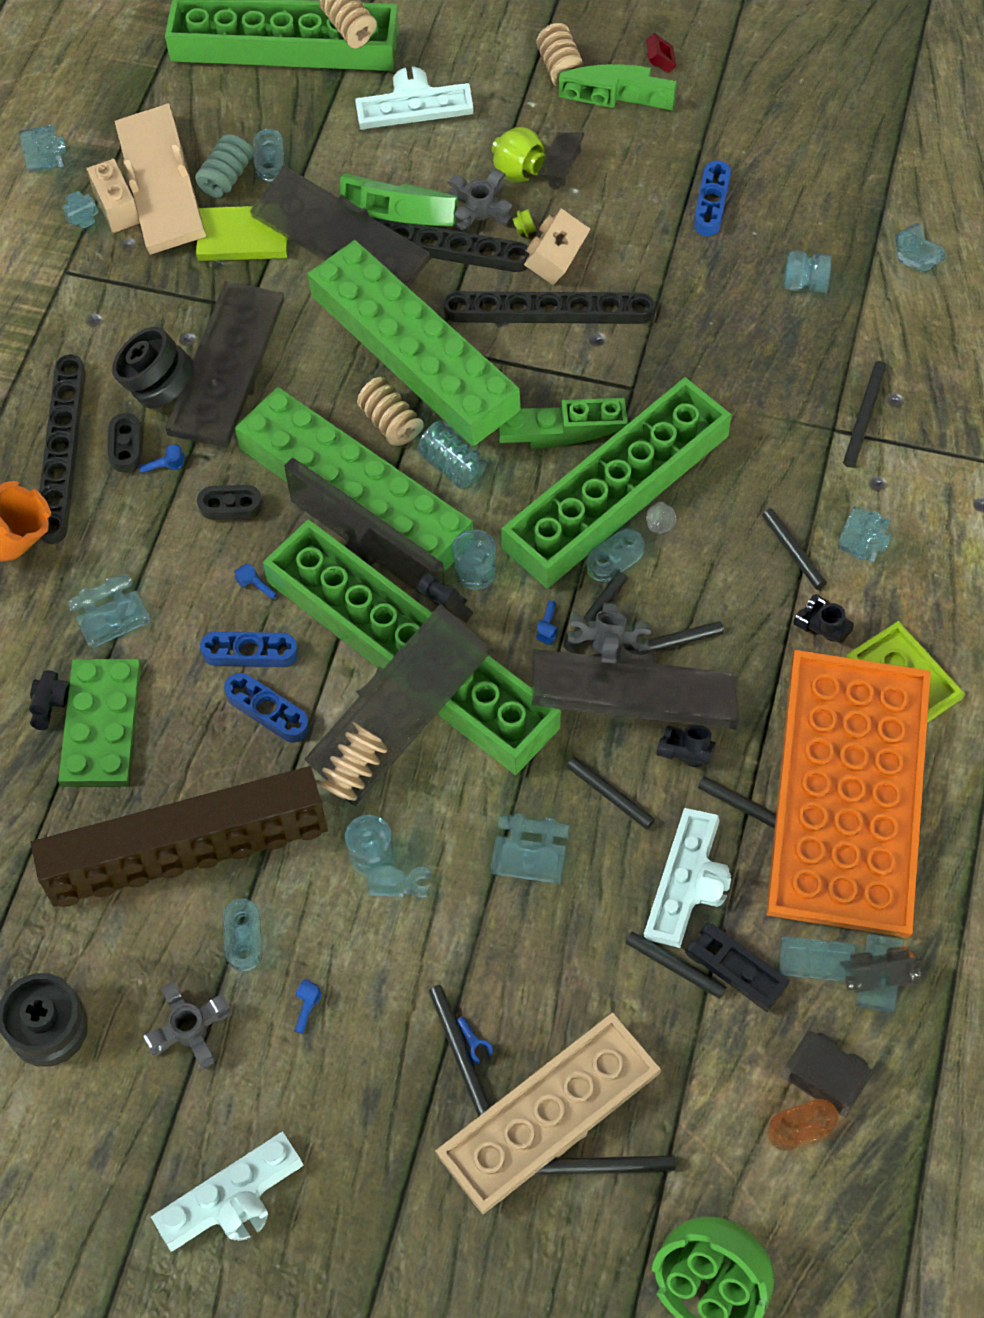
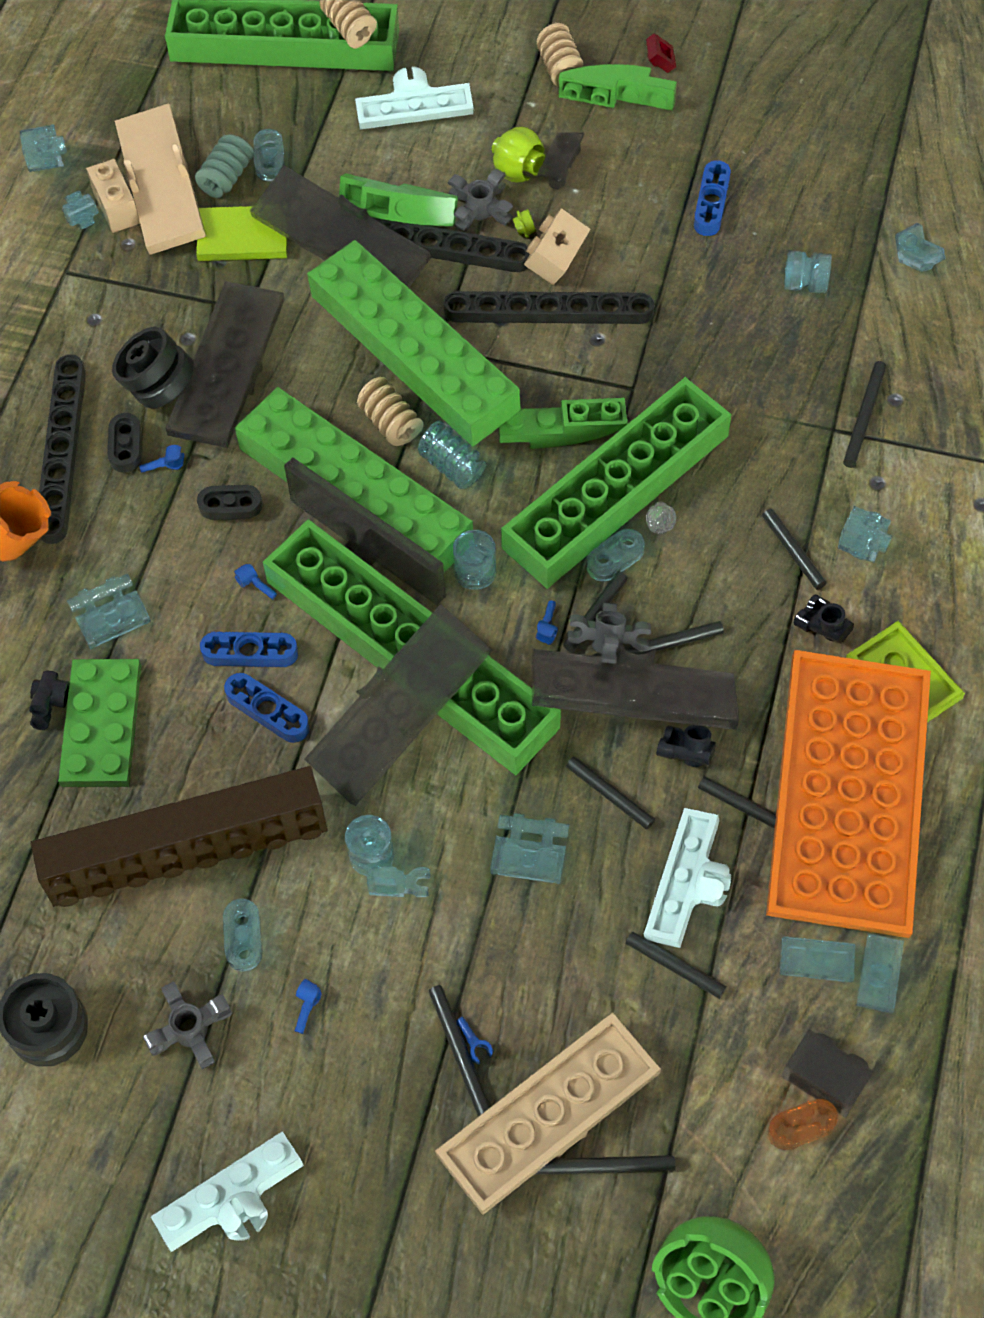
tan piece [315,722,388,801] -> none
black plate [417,573,473,623] -> none
black plate [685,923,790,1012] -> none
clear smoke hinge [840,946,922,993] -> none

